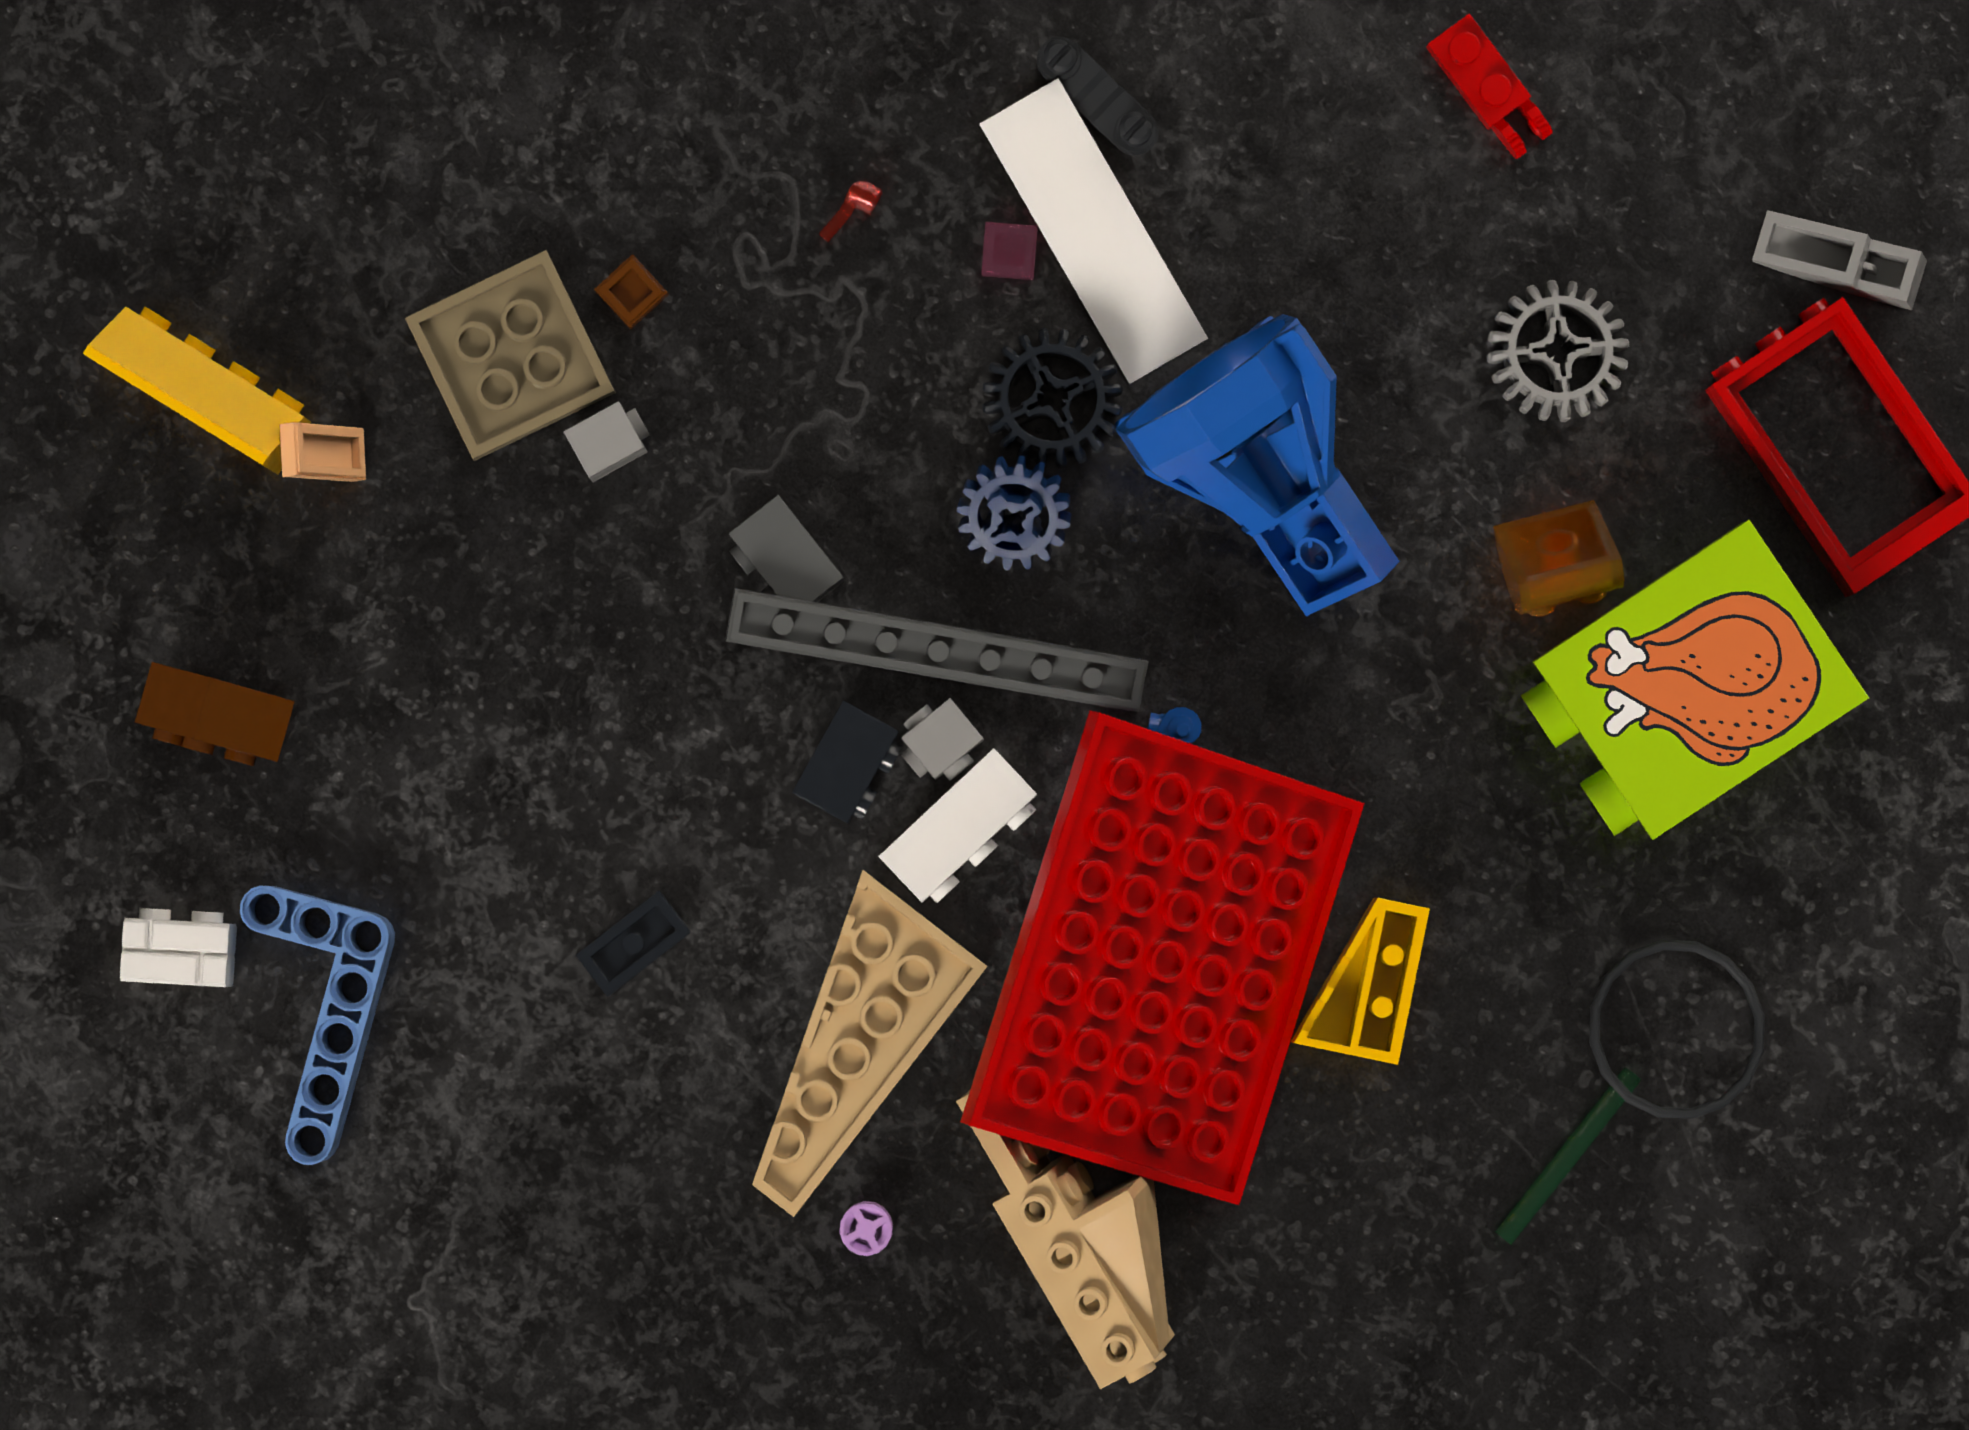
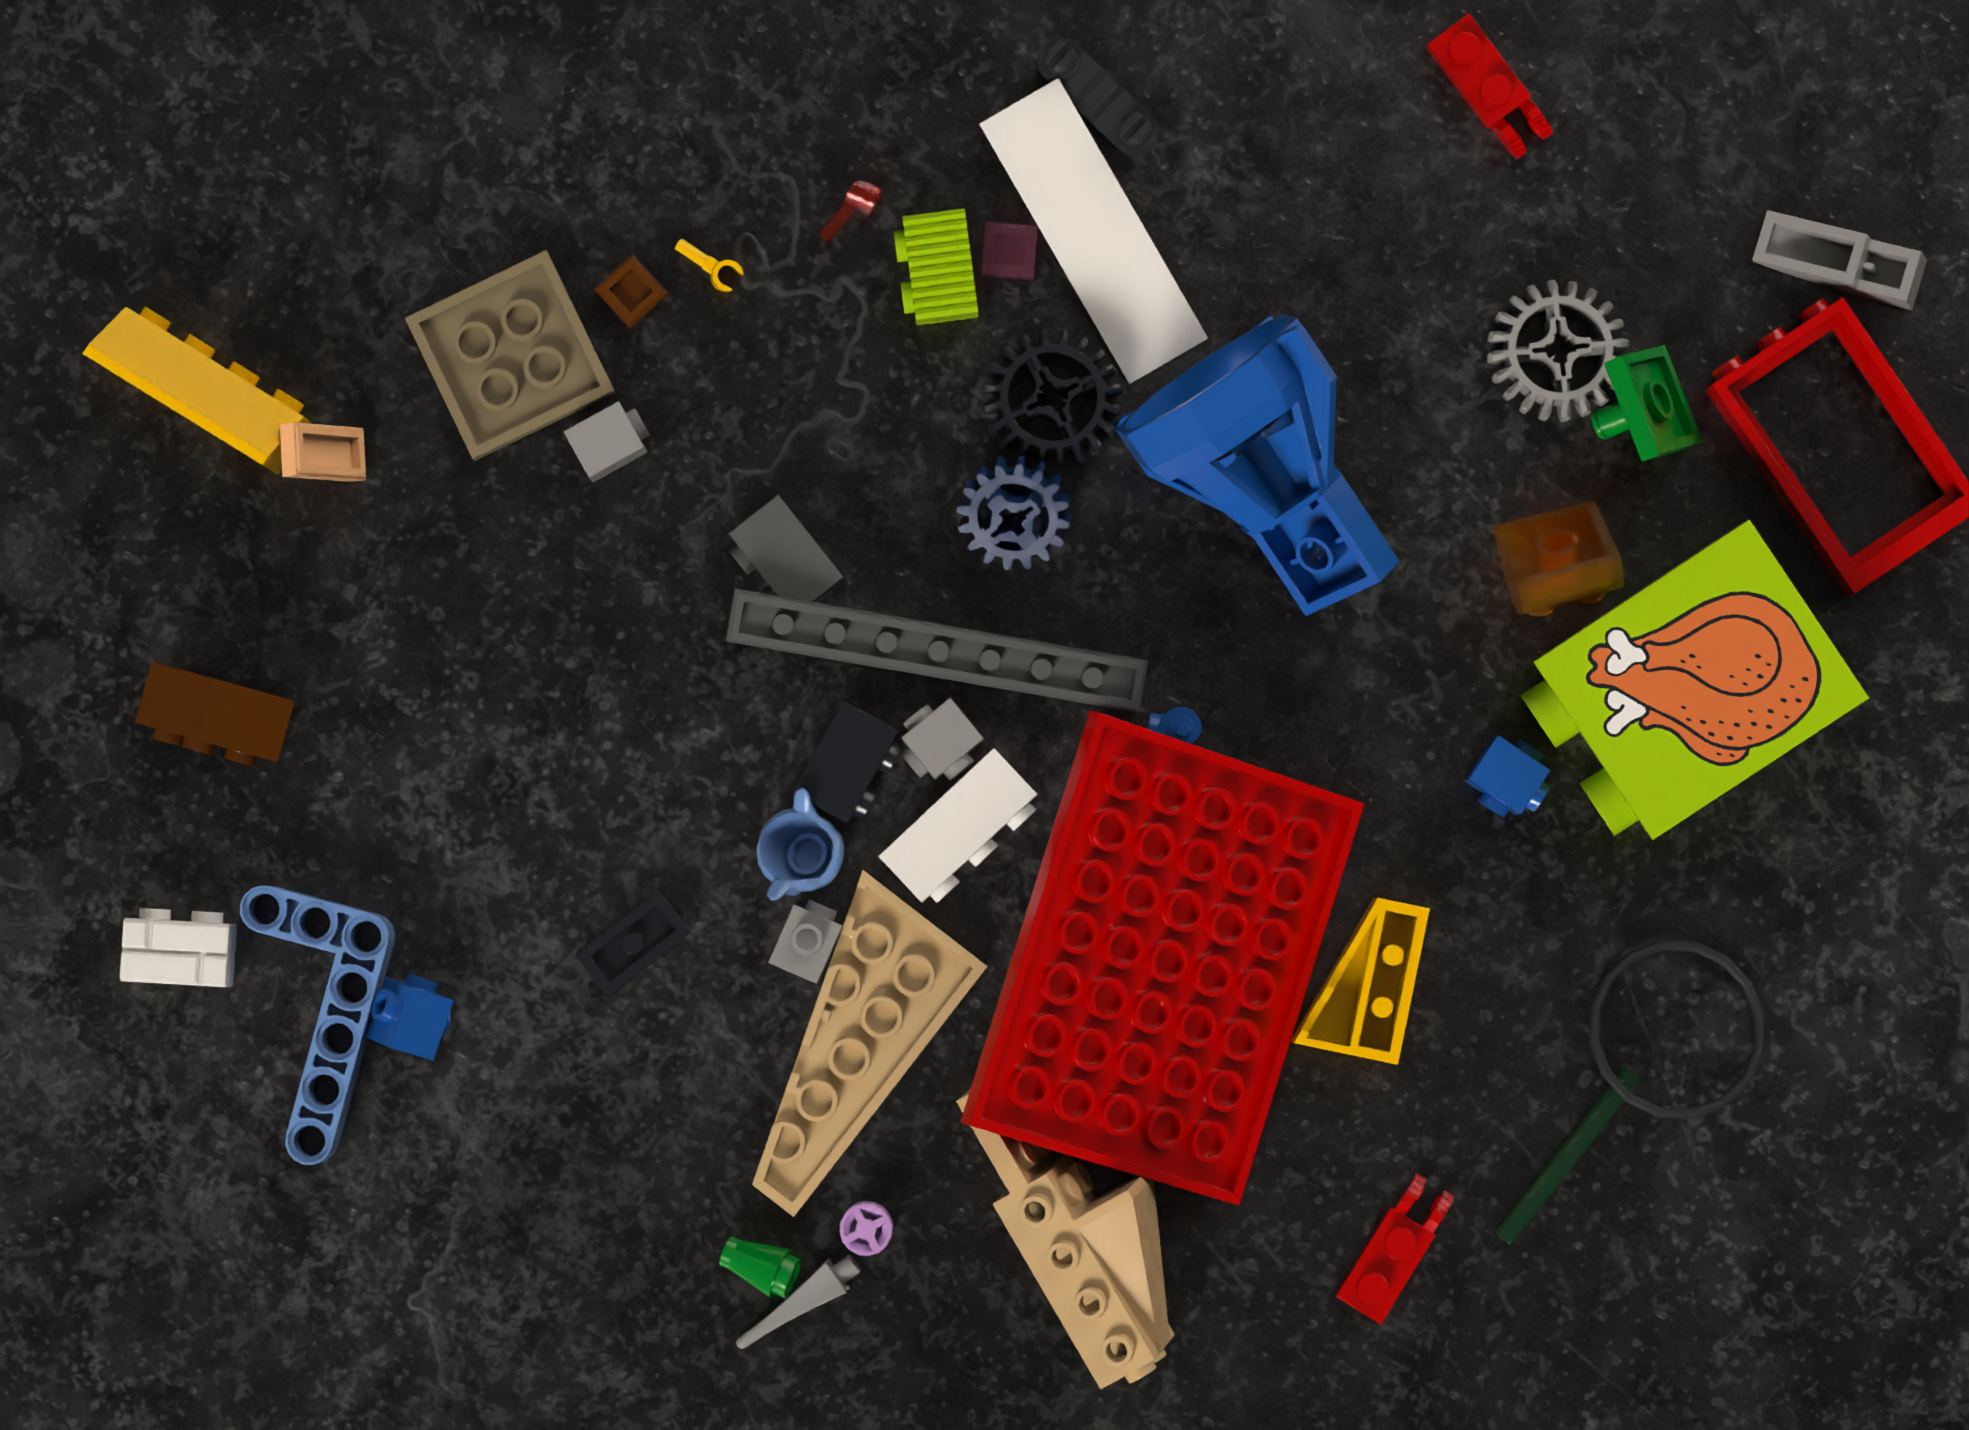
none -> blue brick [365,973,454,1060]
none -> yellow hand [675,239,743,292]
none -> green cone [719,1236,802,1298]
none -> light grey piece [736,1255,861,1349]
none -> medium blue hair [757,788,844,900]
none -> light grey brick [768,899,843,984]
none -> lime brick [894,208,979,325]
none -> red hinge [1335,1173,1454,1325]
none -> blue brick [1464,735,1551,818]
none -> green tile [1591,345,1703,462]

